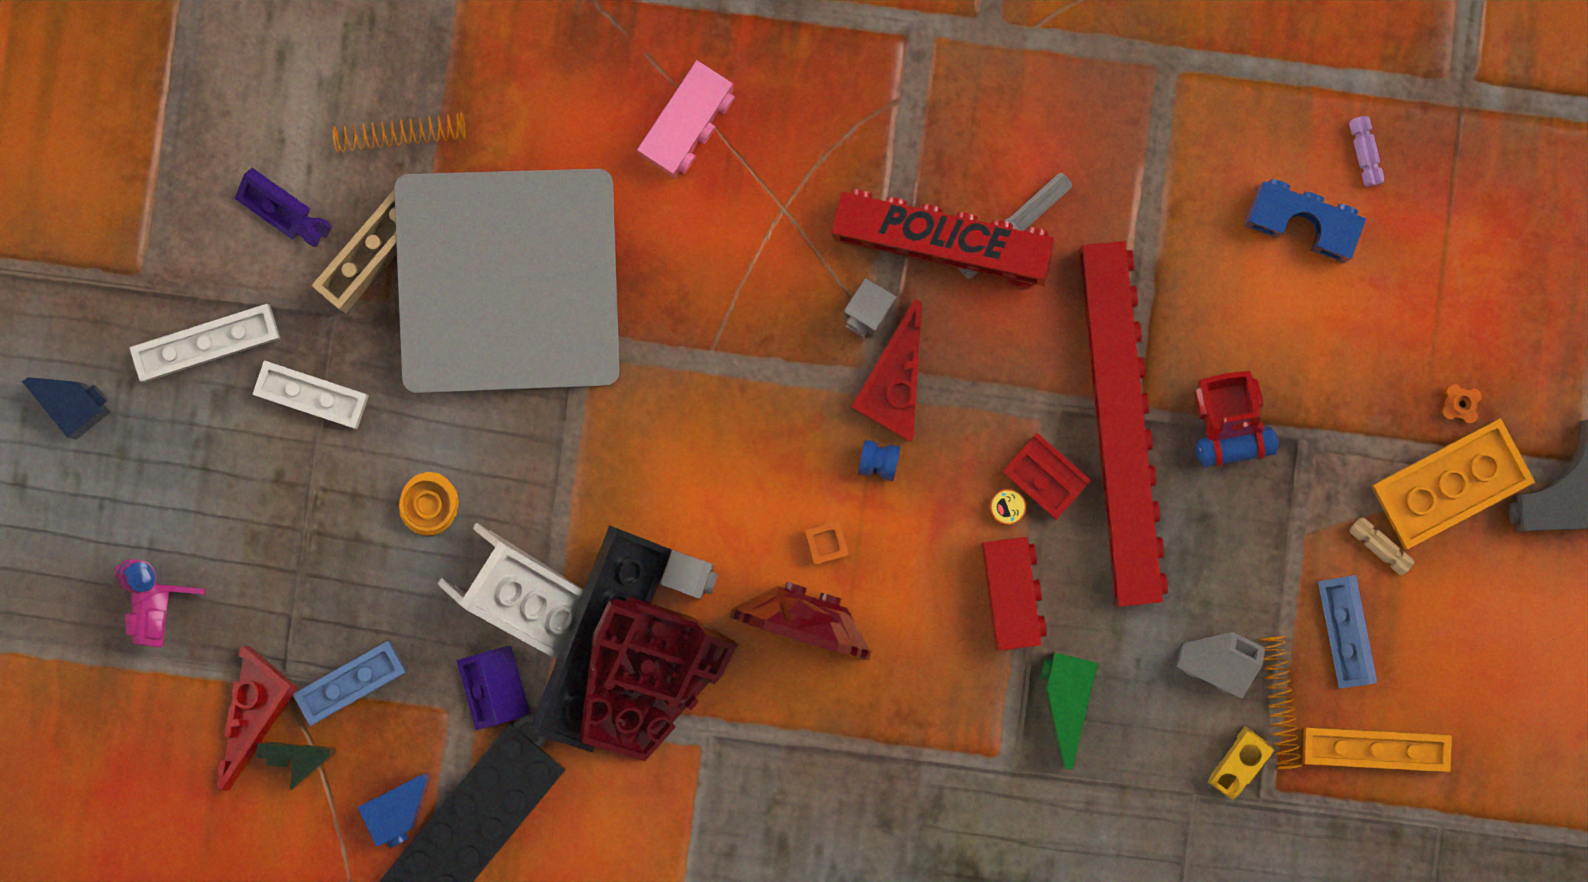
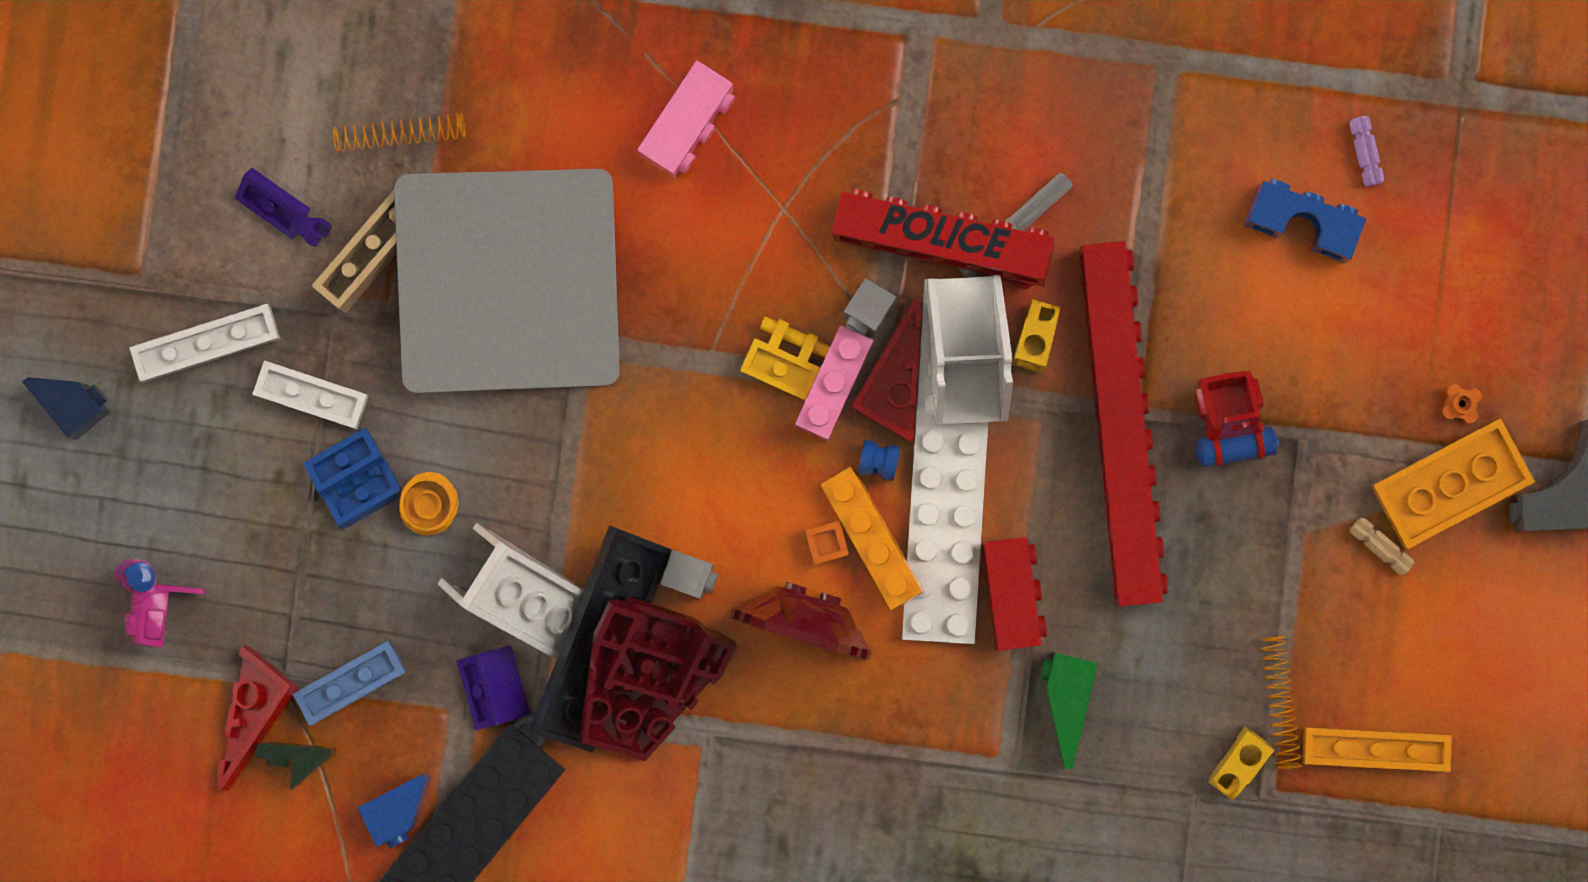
tile [989,489,1026,525] -> none
red plate [1002,433,1091,520] -> none
light grey slope [1176,632,1265,699] -> none
medium blue plate [1318,575,1377,688] -> none
none -> blue slope [303,427,403,530]
none -> yellow plate [740,316,831,401]
none -> bright pink brick [795,325,873,442]
none -> light orange plate [820,466,924,610]
none -> white plate [902,279,988,644]
none -> white ladder [927,275,1013,425]
none -> yellow leg [1011,299,1060,374]

